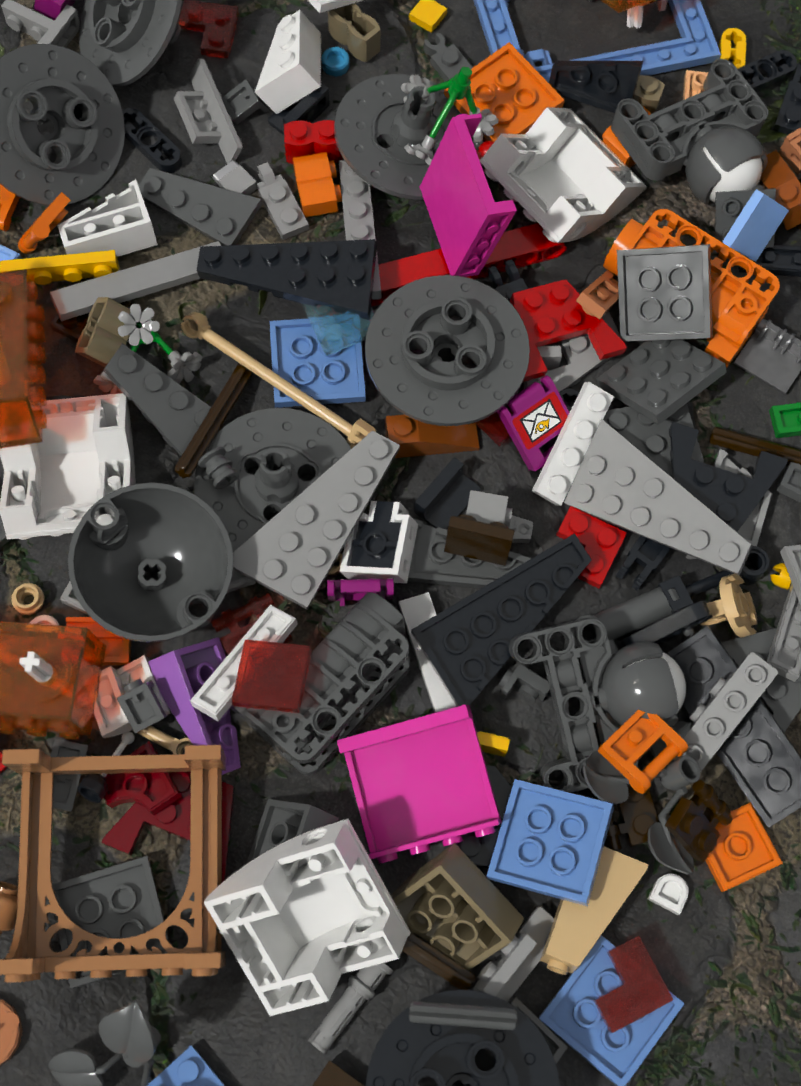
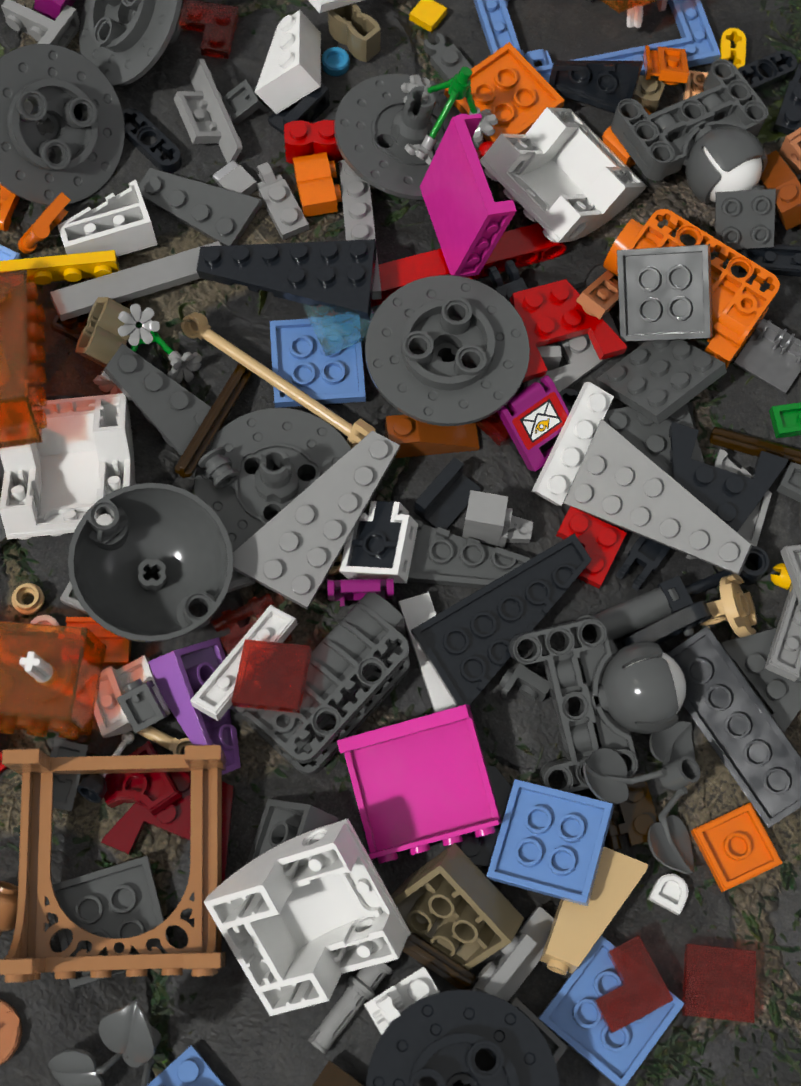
dark grey axle [409,1001,517,1030] -> none
dark brown tile [444,515,515,566] -> none
yellow tile [477,731,510,757] -> none
orange plate [598,710,688,794] -> none
dark brown plate [665,780,732,863] -> none
light grey bracket [673,652,778,772] -> none
light blue tile [722,189,789,262] -> none
none -> white hinge [364,967,440,1036]
none -> orange plate [643,45,689,85]
none -> clear red tile [682,944,756,1023]

